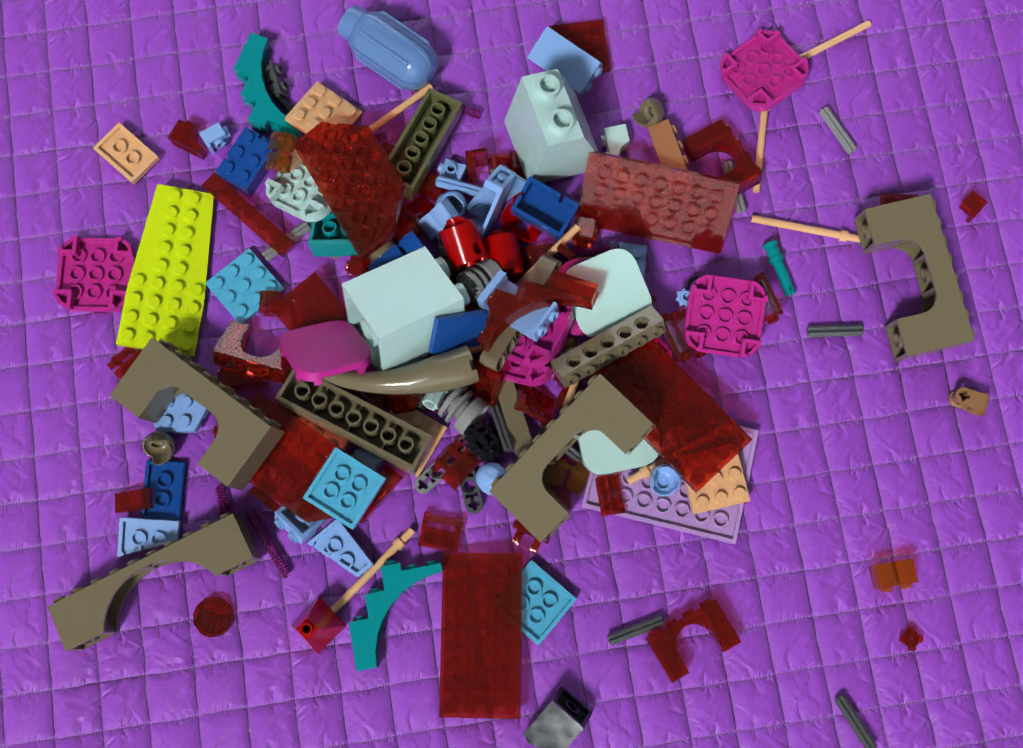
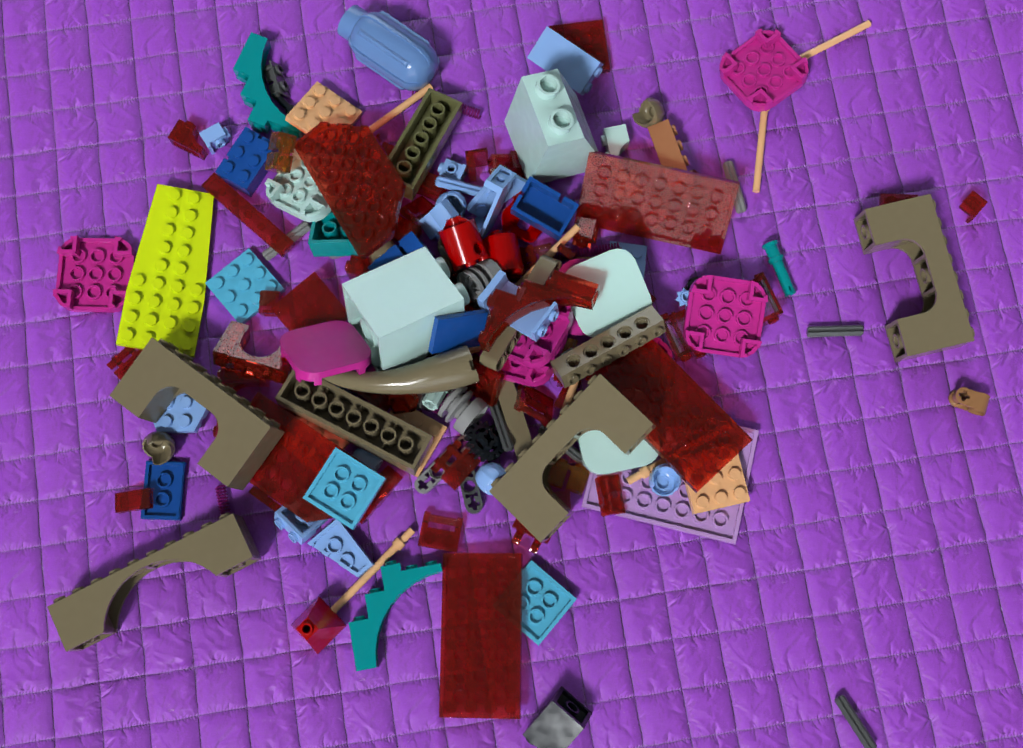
light nougat plate [93,123,160,185] -> none
light blue wing [117,517,181,557] -> none
clear red tile [193,597,234,637] -> none
magenta piece [244,509,292,578] -> none
dark grey axle [607,615,664,645] -> none
clear red arch [645,598,741,683] -> none
clear red arch [683,119,762,204] -> none
light nougat bar [750,215,860,243] -> none
light grey axle [819,106,857,154] -> none
clear orange piece [868,558,919,593] -> none
clear red plate [899,627,924,651] -> none

